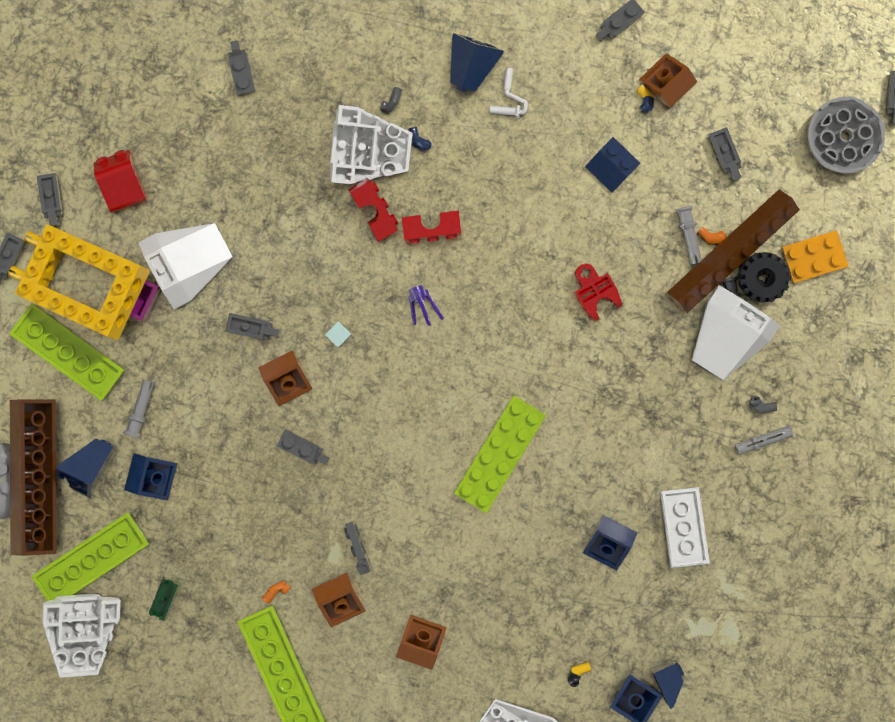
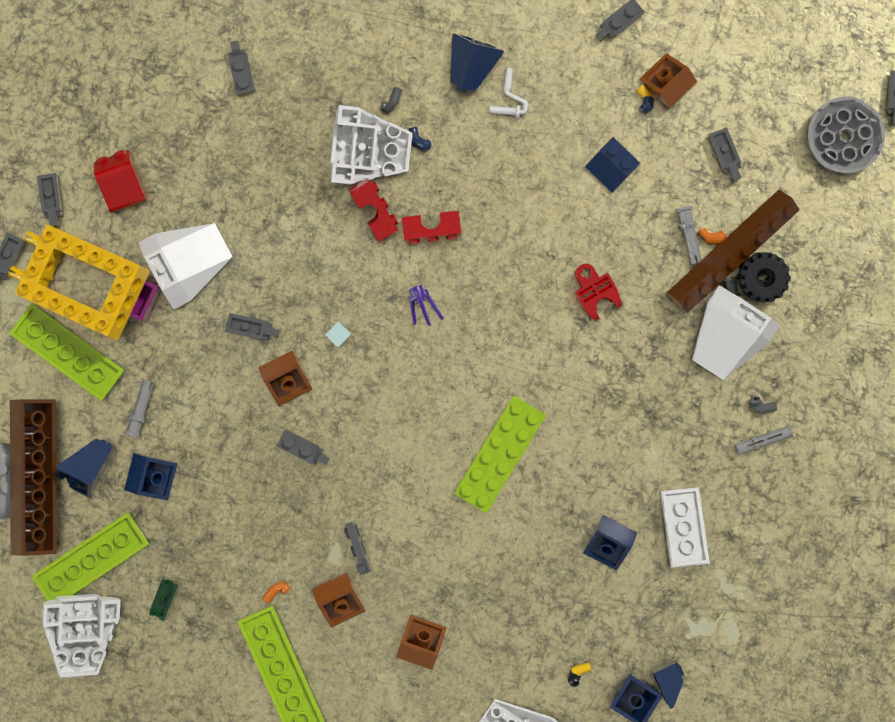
light orange plate [781,230,848,284] -> none

